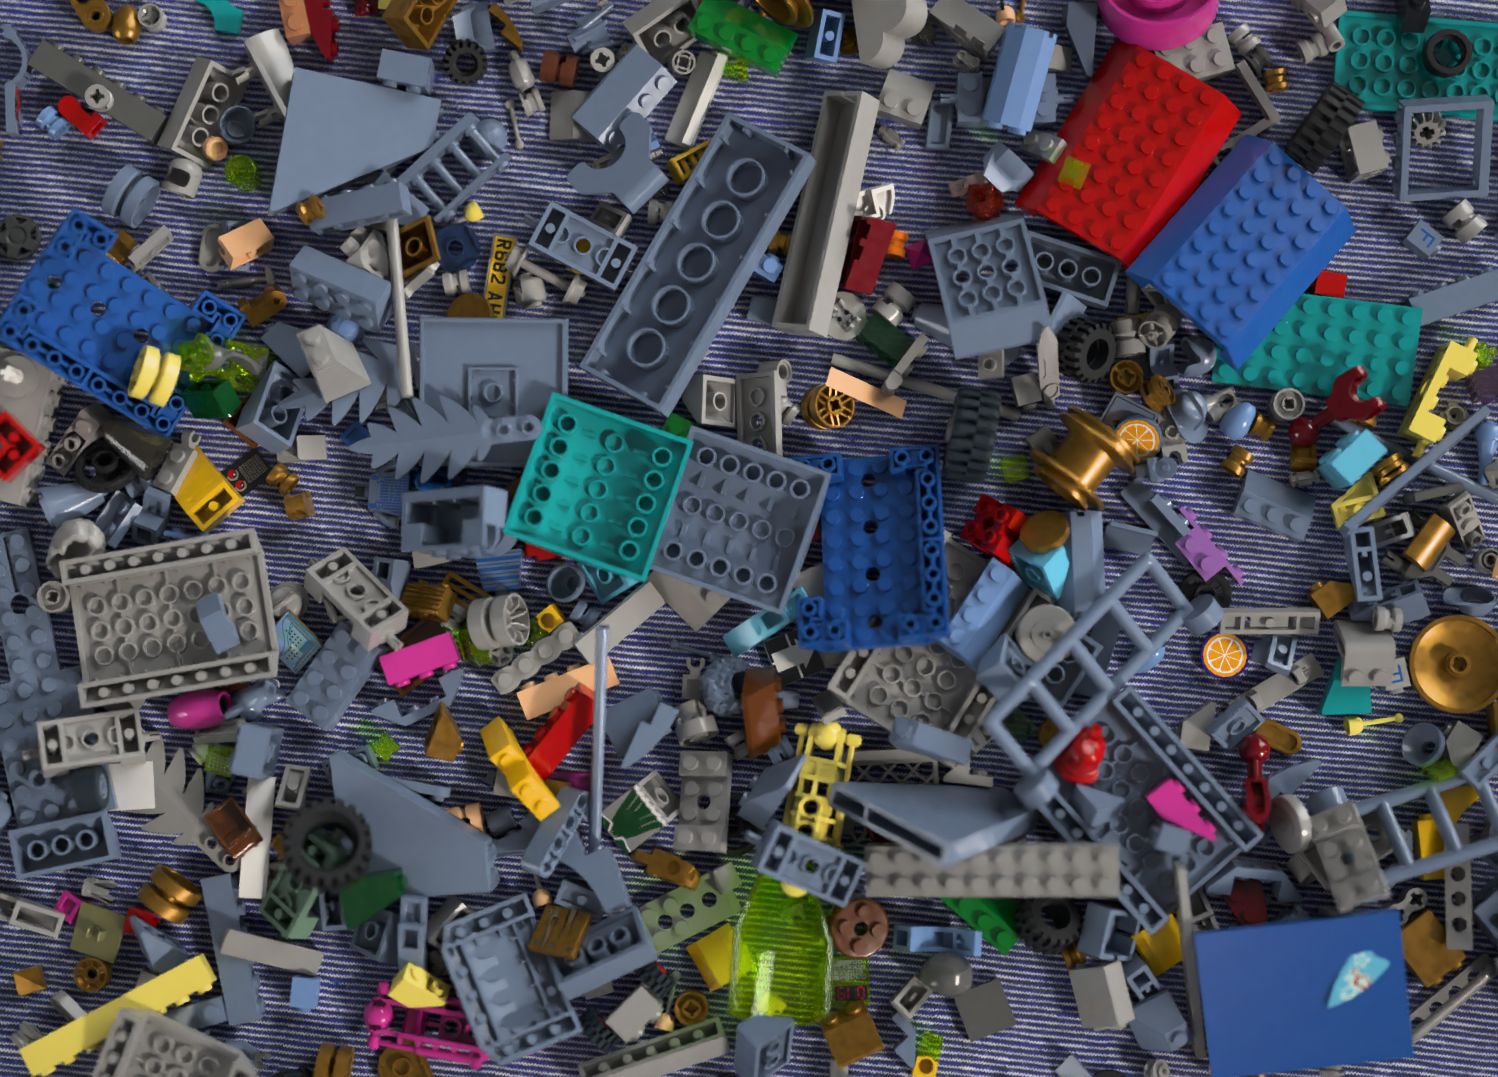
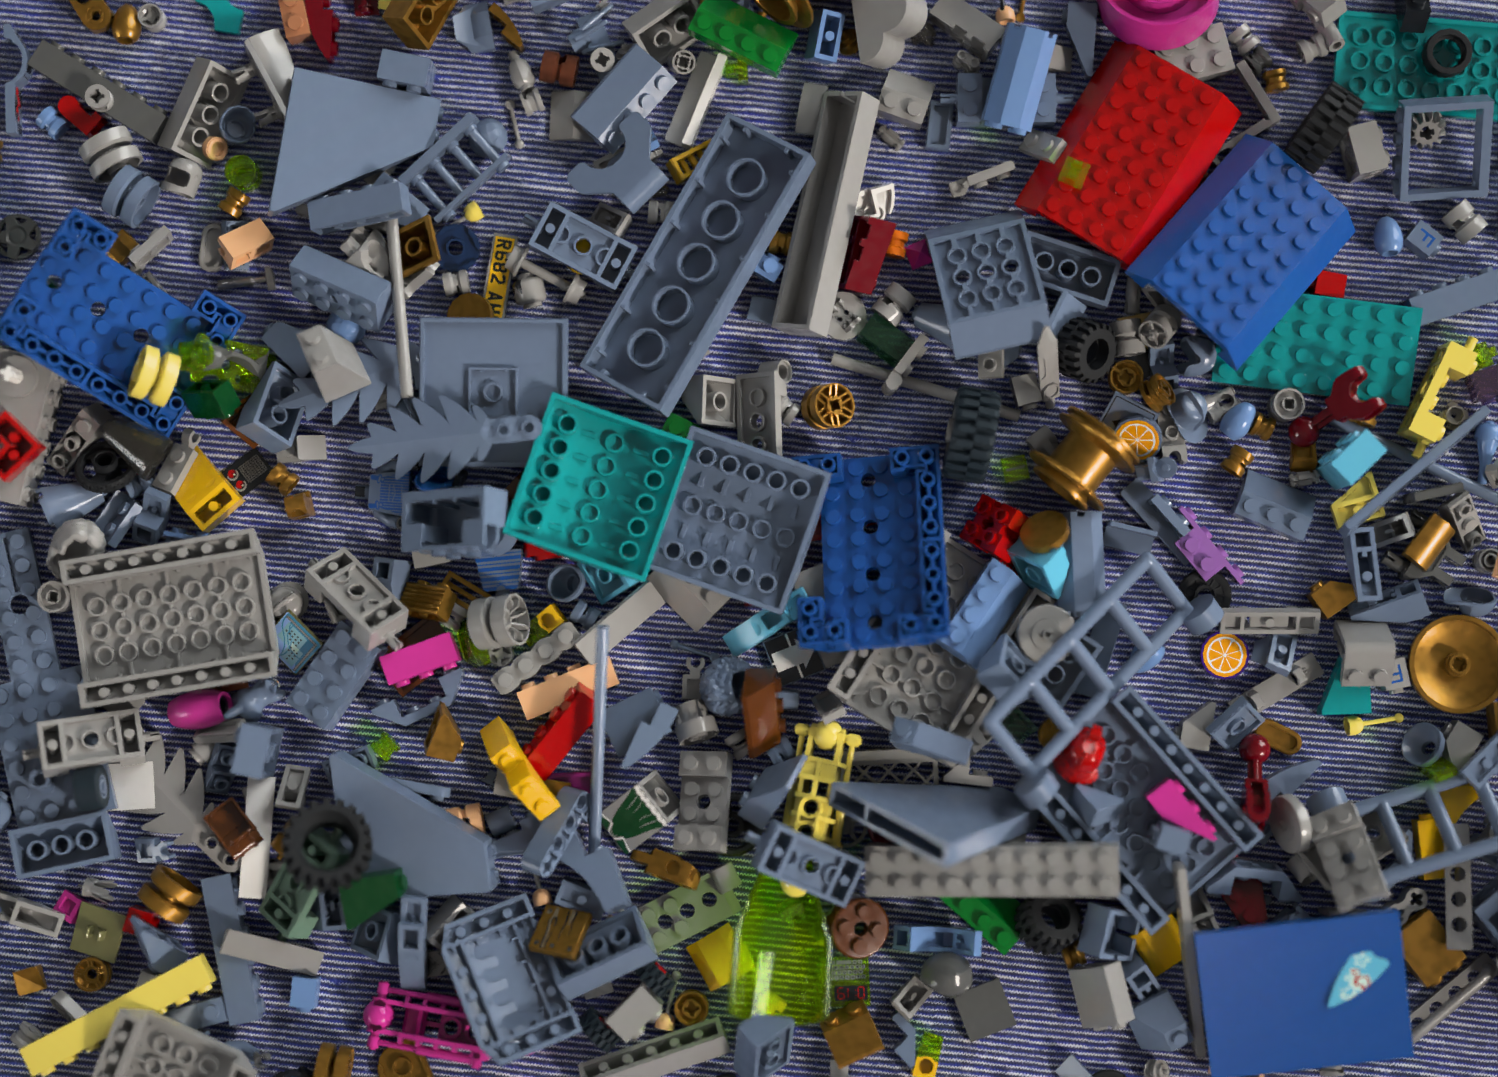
sand blue slope [195,592,240,654] -> none
clear neon green slope [204,746,234,777] -> none
pearl gold leg [236,285,287,328] -> none
pearl gold wheel [296,194,326,225] -> none
blue plate [339,420,371,455] -> none
light yellow slope [388,962,451,1008] -> none
black tyre [443,39,488,86] -> none
light nougat sticker [826,367,907,419] -> none
clear red brick [966,183,1004,221] -> none
sand blue slope [981,141,1034,193] -> none
pearl gold wheel [1371,452,1411,487] -> none
light grey wheel [1372,606,1403,632] -> none
none -> light grey wheel [78,126,143,183]
none -> sand blue plate [134,836,176,863]
none -> pearl gold wheel [217,186,251,219]
none -> light grey slope [795,82,829,136]
none -> medium blue animal [1373,216,1403,257]

